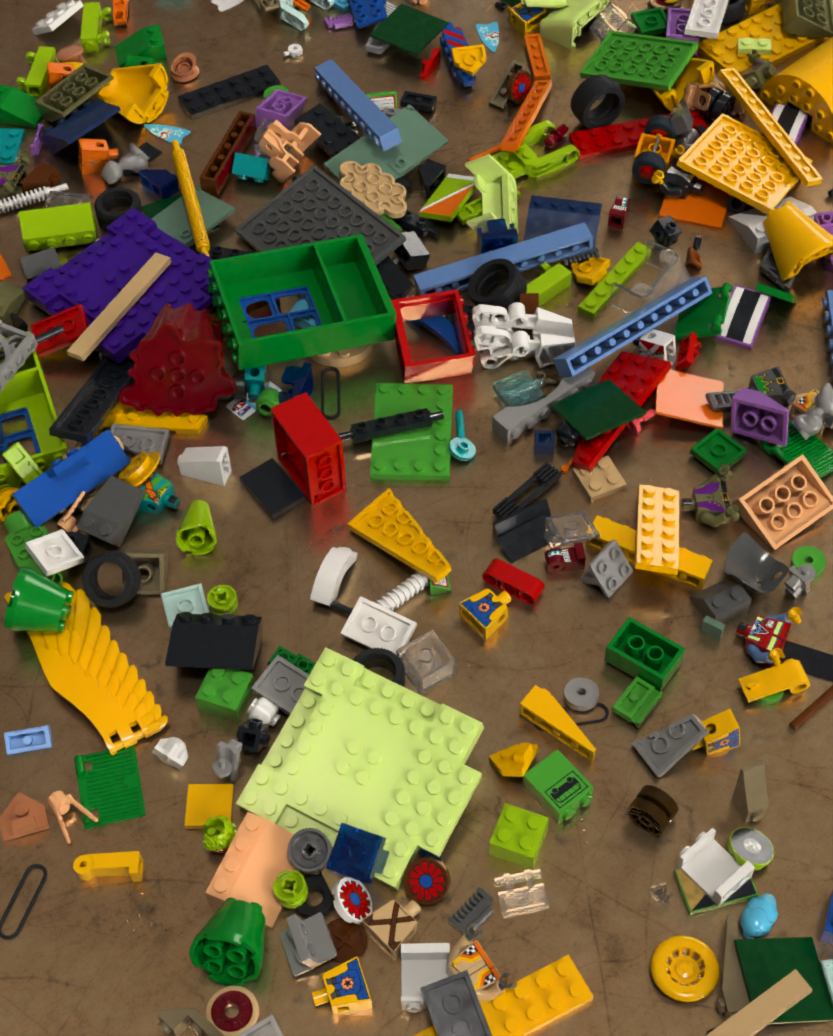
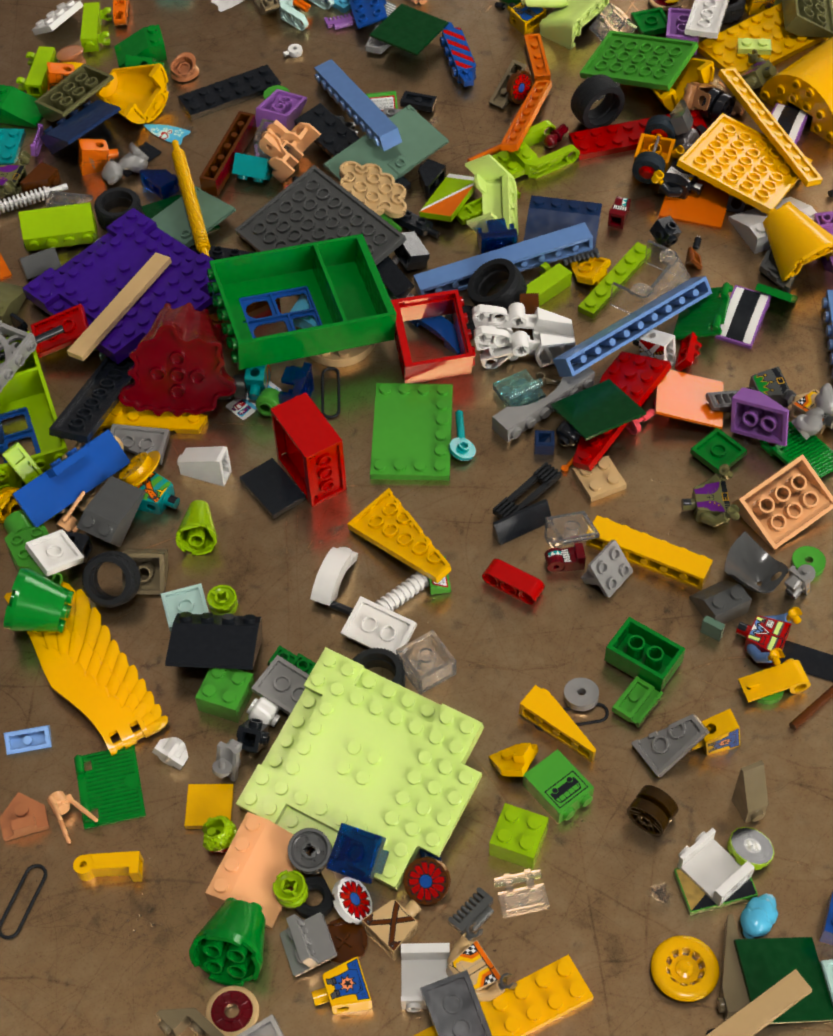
black plate [339,408,444,443] -> none
red slope [420,47,440,79] -> none
yellow plate [451,44,487,76] -> none
yellow torso [459,589,512,640] -> none
medium azure sticker [476,22,499,53] -> none
black sticker [497,514,559,562] -> none
yellow plate [635,484,679,575] -> none

